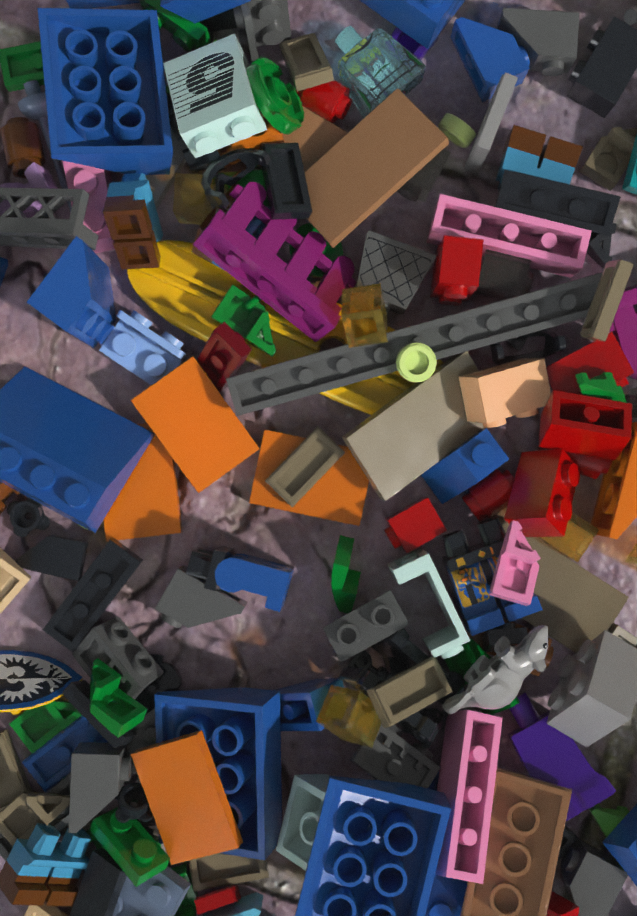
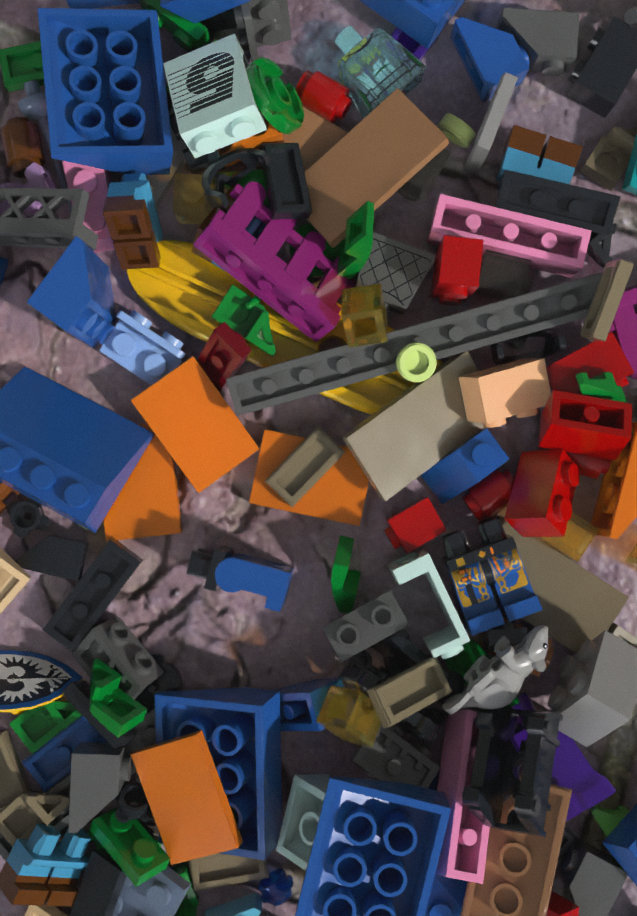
dark grey slope [155,565,247,628] -> none
red tile [194,884,241,915] -> none
dark tan tile [279,33,334,92] -> none
bright pink slope [489,520,541,606] -> none
none -> clear blue plate [258,868,294,906]
none -> green slope [338,201,374,280]
none -> black piece [462,708,563,837]

